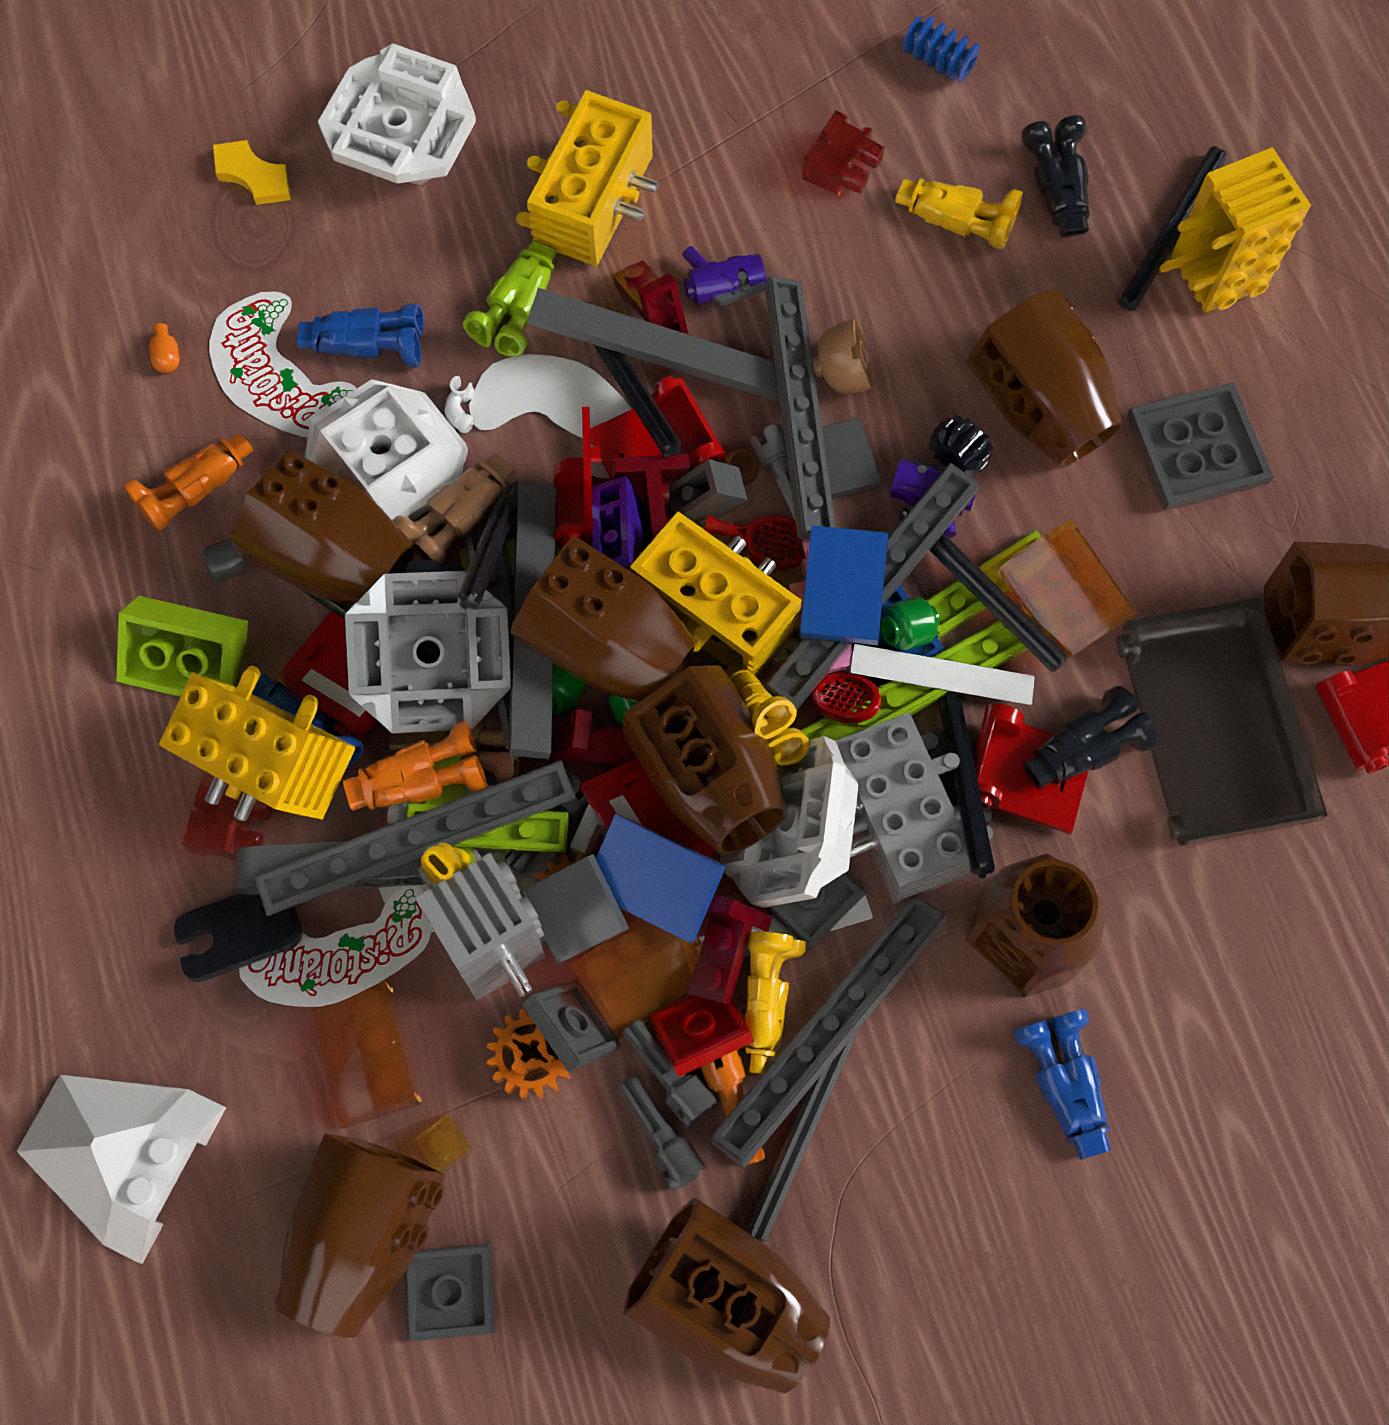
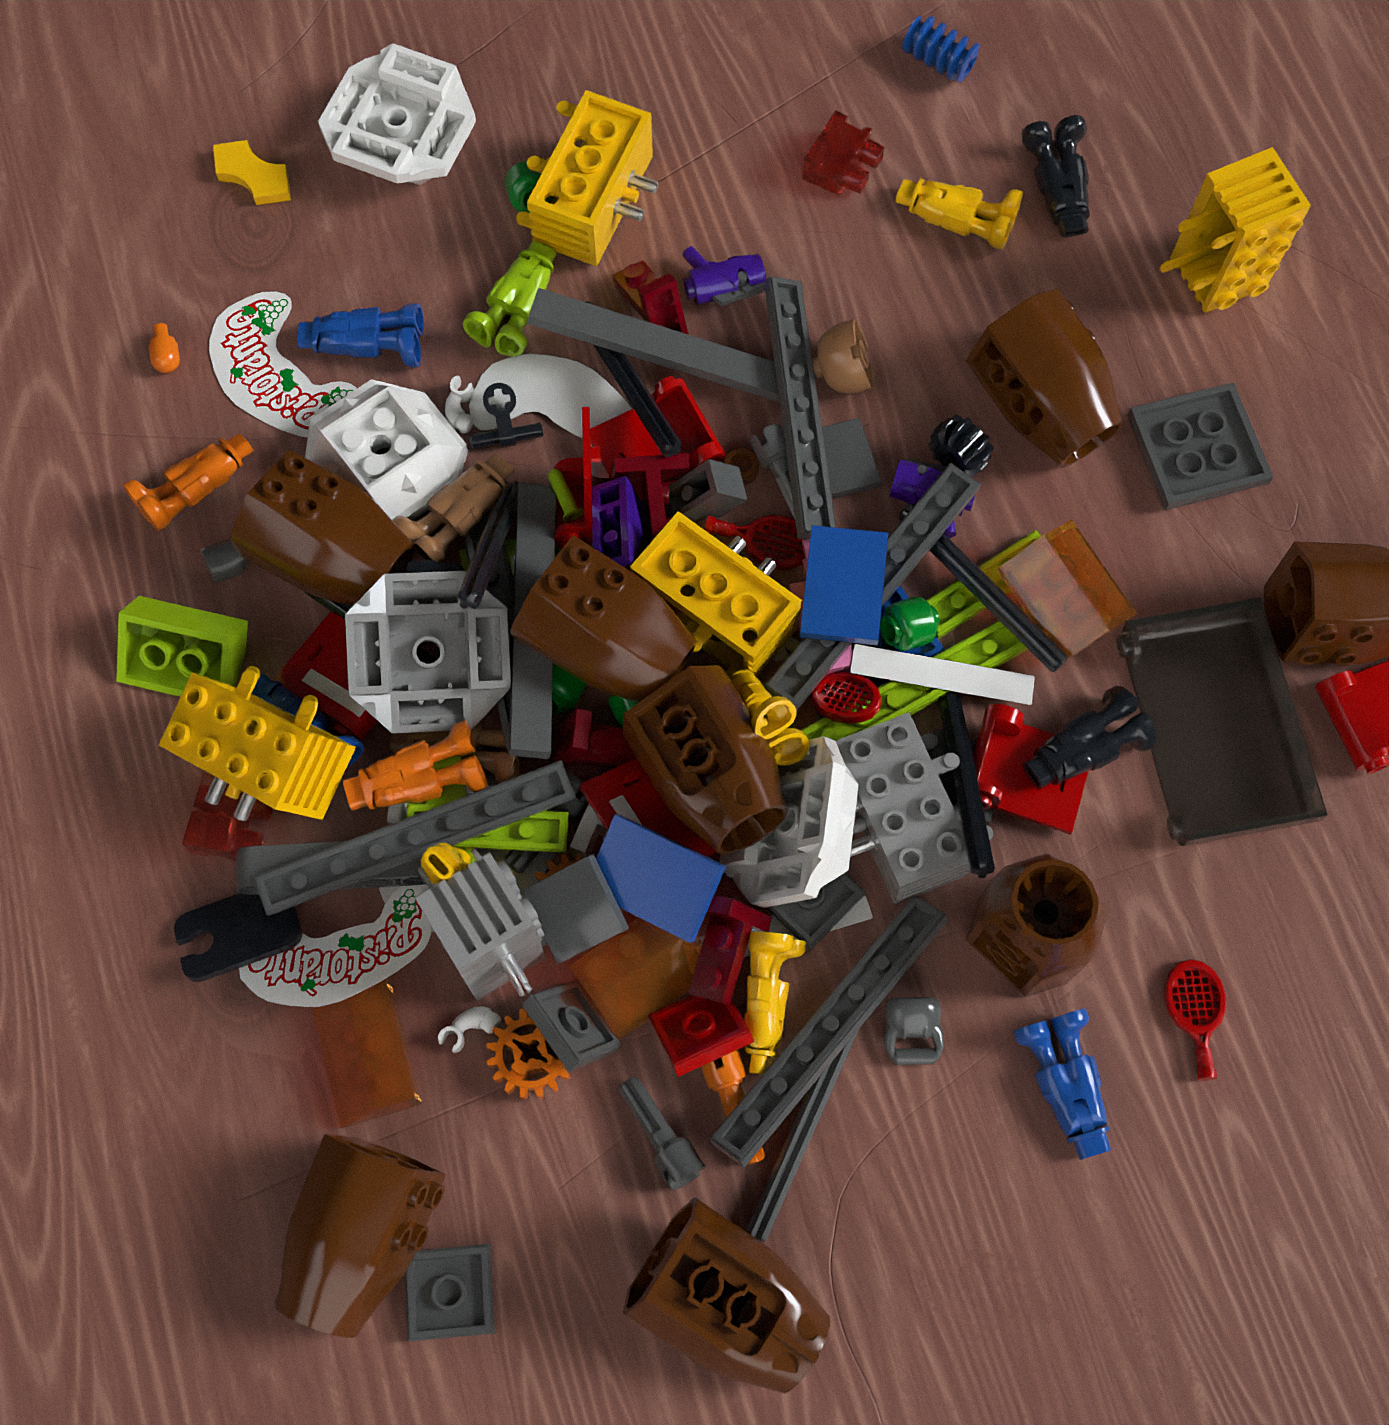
white wedge [17,1075,226,1264] -> none
clear yellow plate [414,1114,473,1173] -> none
dark grey piece [623,1020,718,1128] -> none
black axle [1119,146,1227,311] -> none
none -> white arm [438,1006,501,1053]
none -> black piece [469,383,544,449]
none -> green head [504,161,553,213]
none -> lime piece [548,469,584,522]
none -> dark grey piece [884,997,945,1065]
none -> red piece [1164,959,1226,1081]

